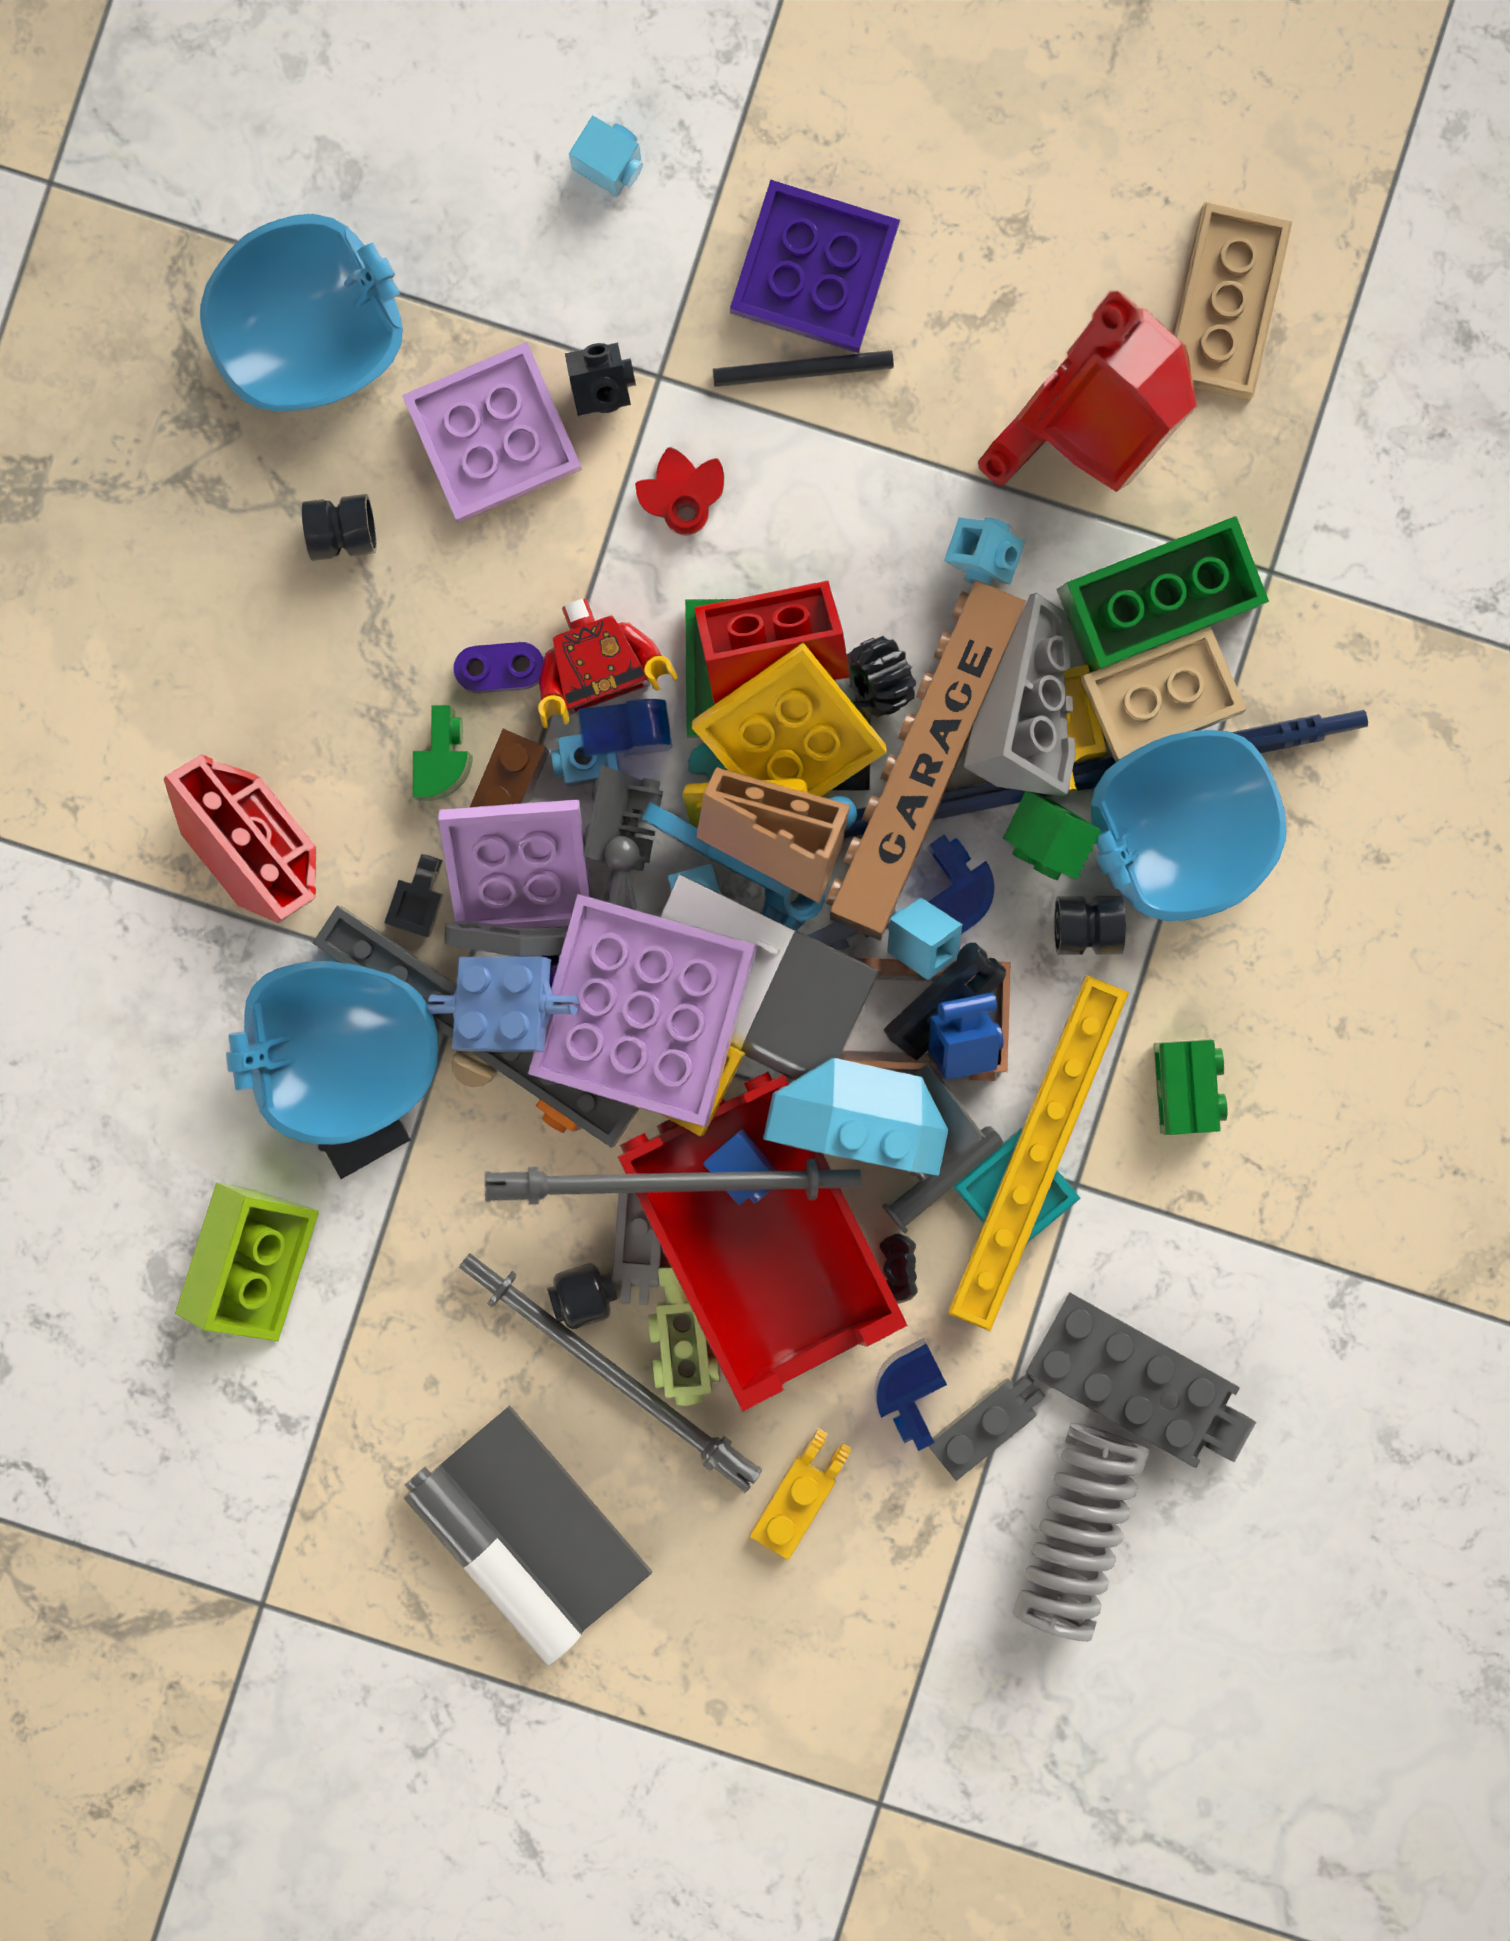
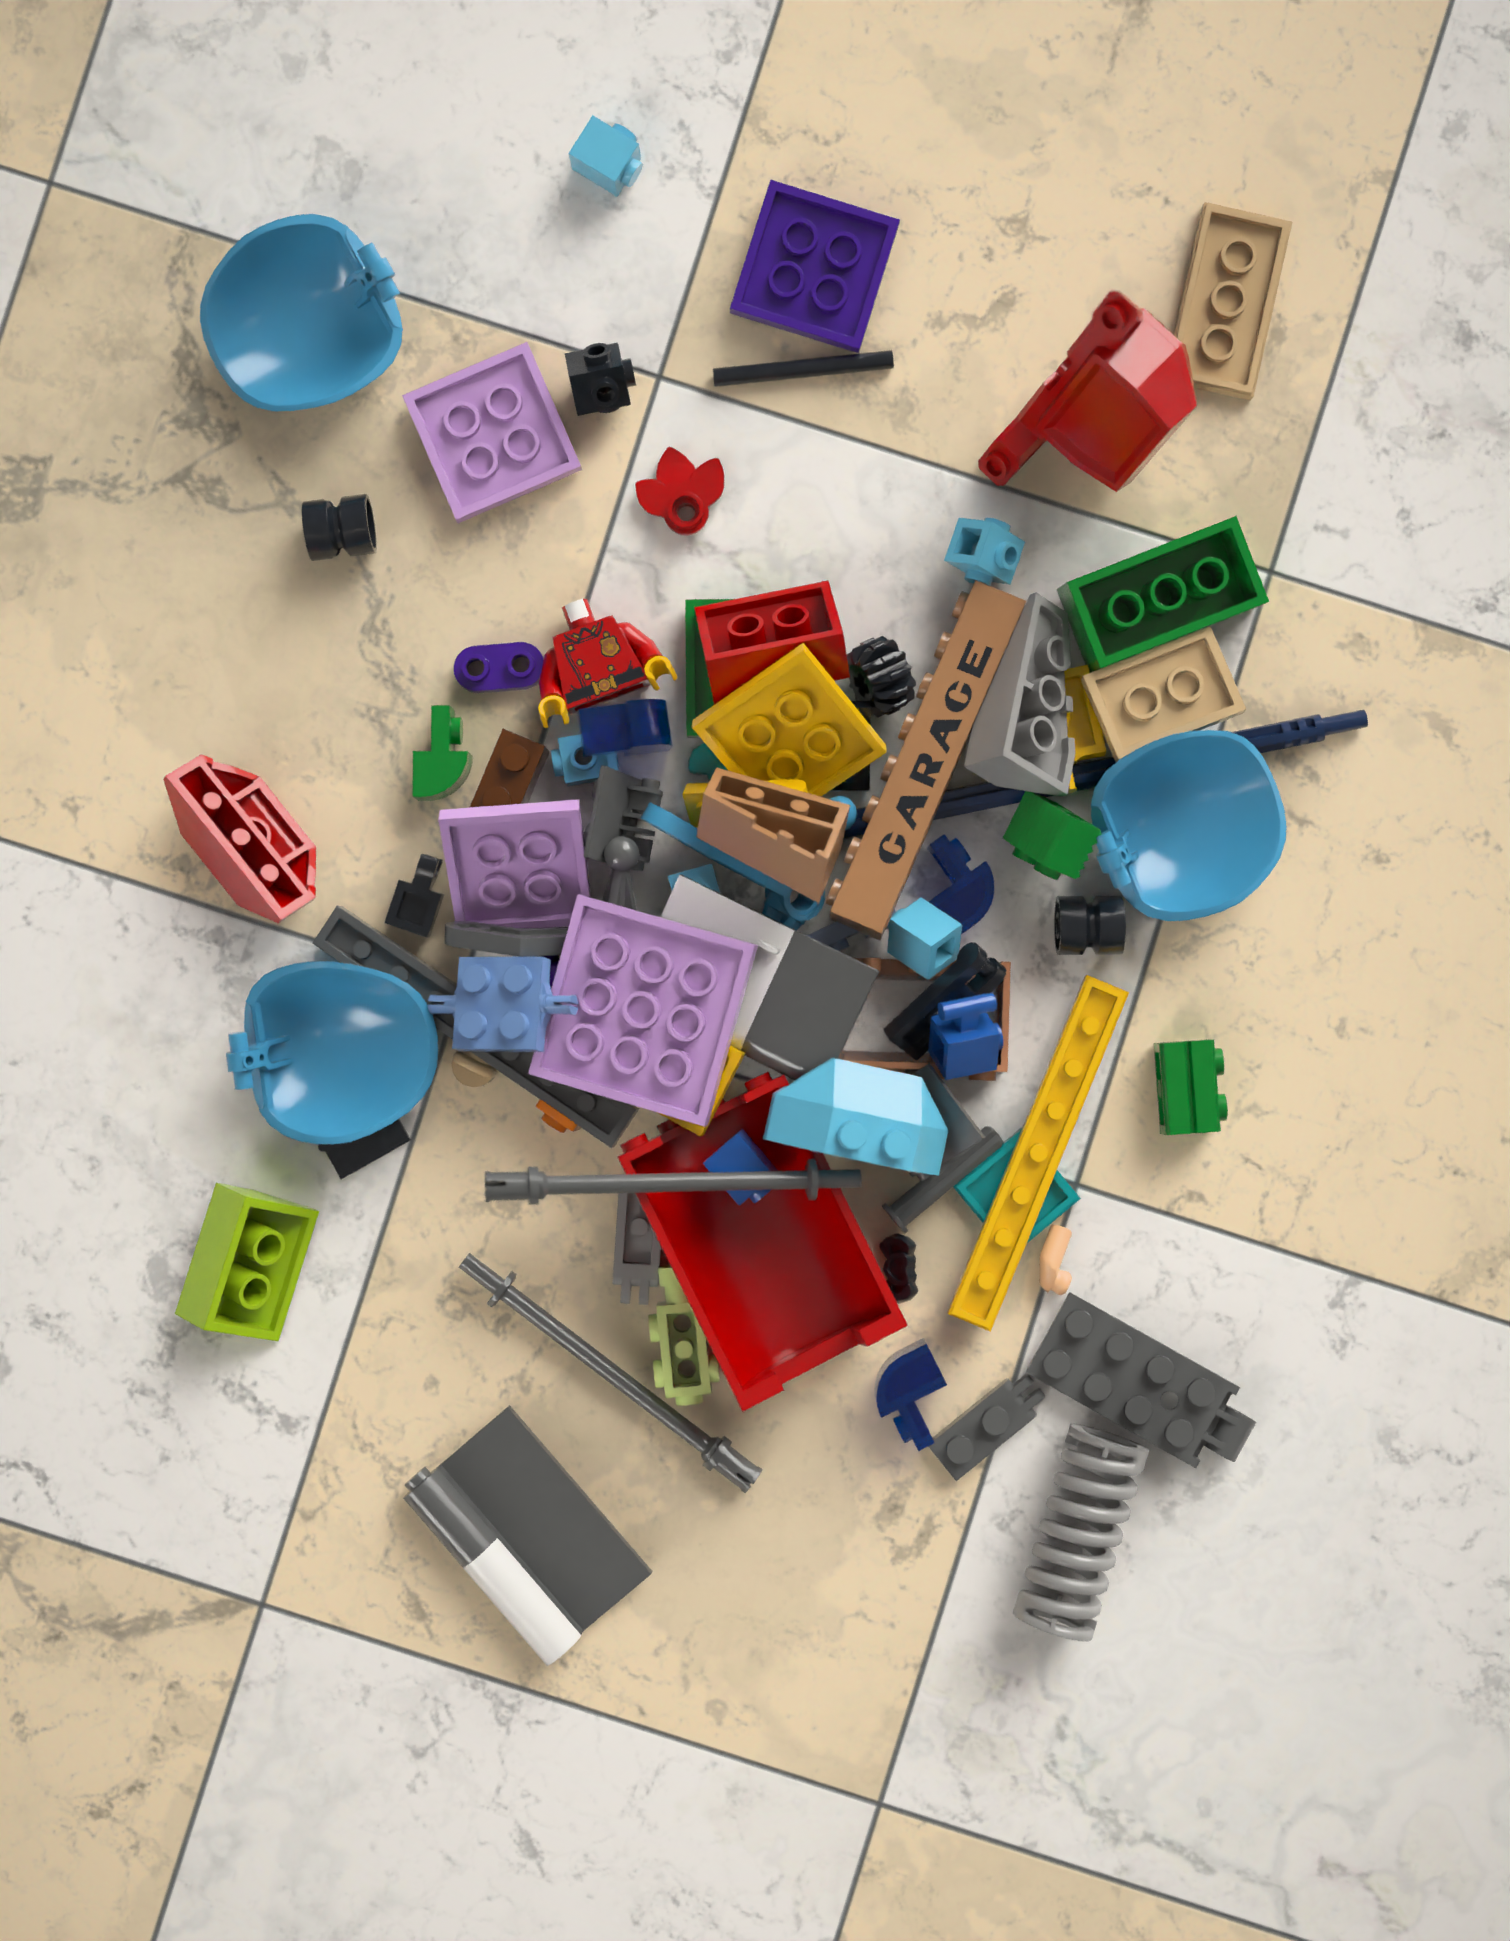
black head [547,1263,617,1329] -> none
yellow hinge [749,1428,852,1561] -> none
none -> light nougat arm [1039,1225,1072,1295]

